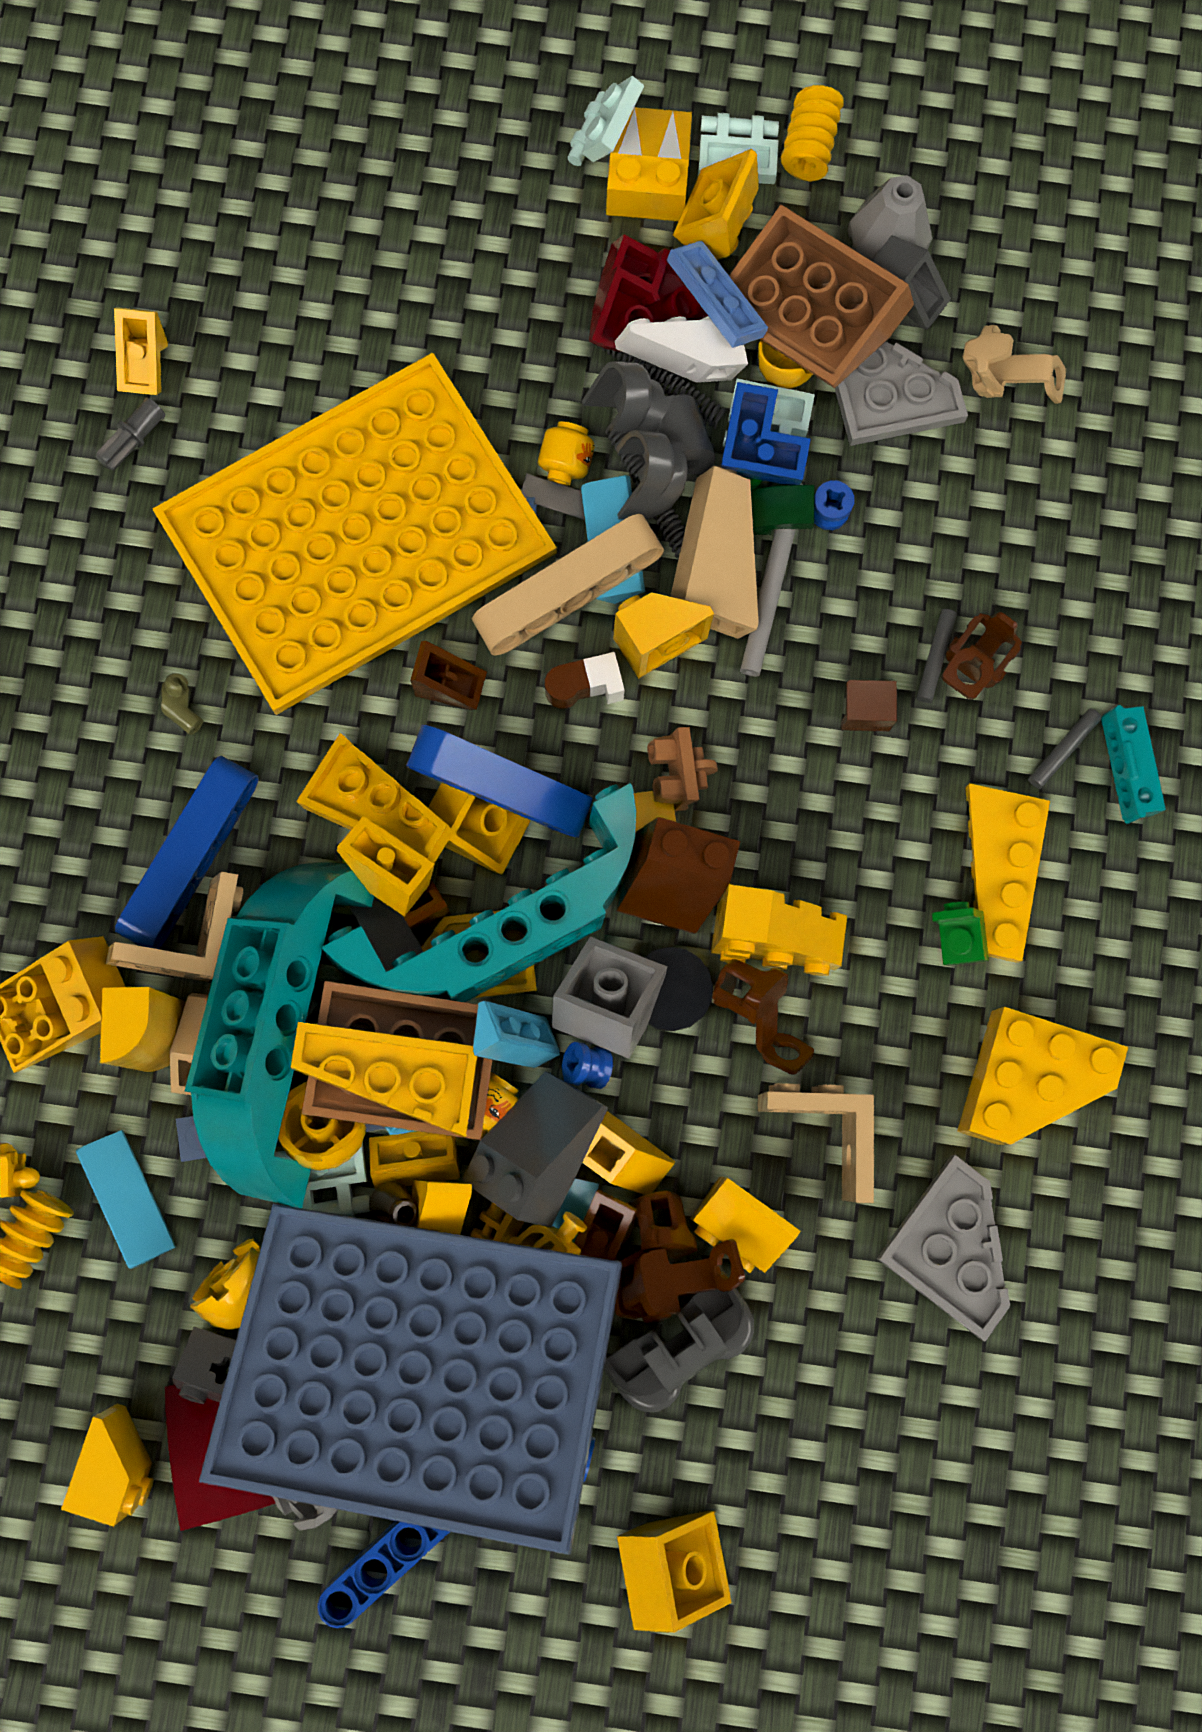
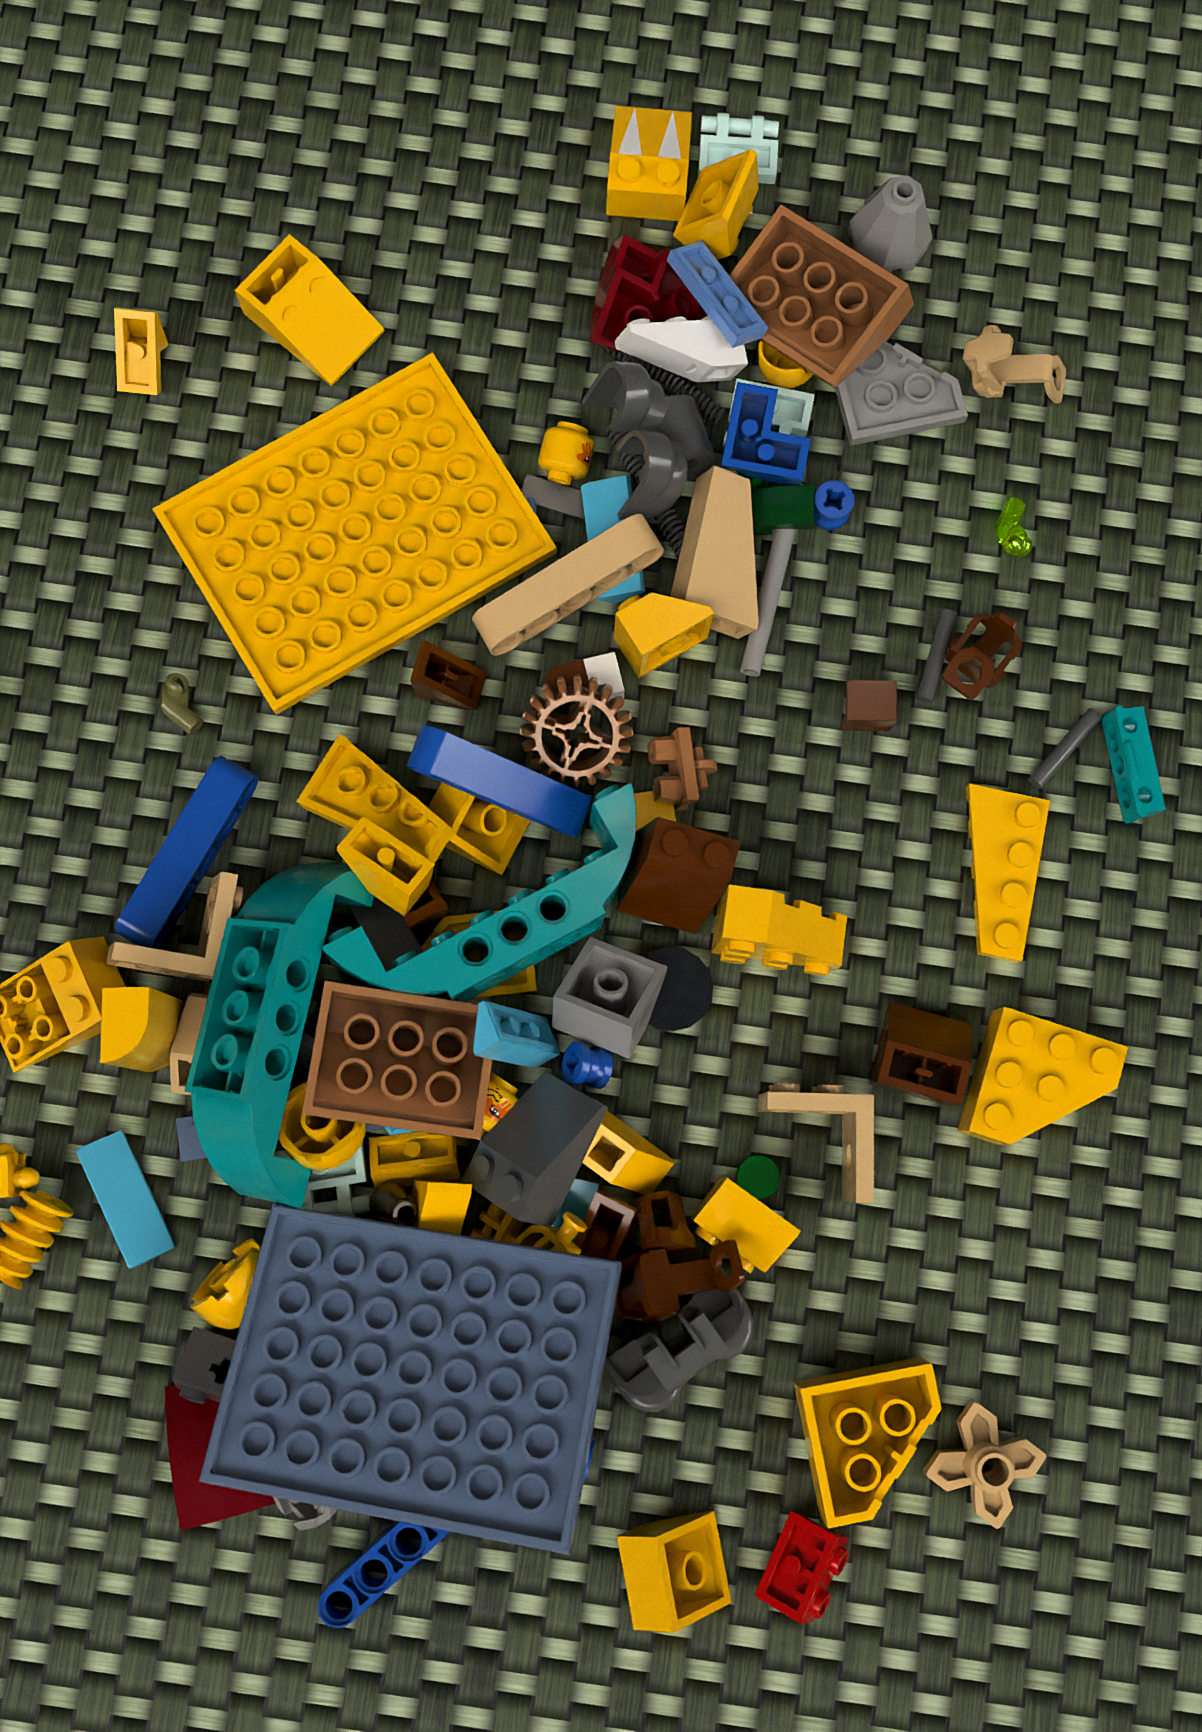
yellow slope [61,1404,153,1527] -> none
dark grey axle [96,398,165,471] -> none
yellow wing [291,1022,477,1138] -> none
light aqua plate [568,75,644,166] -> none
reddish brown piece [712,959,814,1075] -> none
yellow piece [781,85,844,182] -> none
dark grey slope [872,235,951,330] -> none
light grey plate [876,1155,1010,1342] -> none
green bracket [932,902,989,966] -> none
none -> yellow slope [235,234,385,387]
none -> medium nougat gear [520,674,633,788]
none -> green tile [736,1155,780,1199]
none -> red bracket [754,1511,849,1624]
none -> yellow brick [794,1357,942,1528]
none -> reddish brown slope [869,1002,972,1107]
none -> tan plant [923,1400,1046,1529]
none -> clear neon green arm [995,497,1032,558]

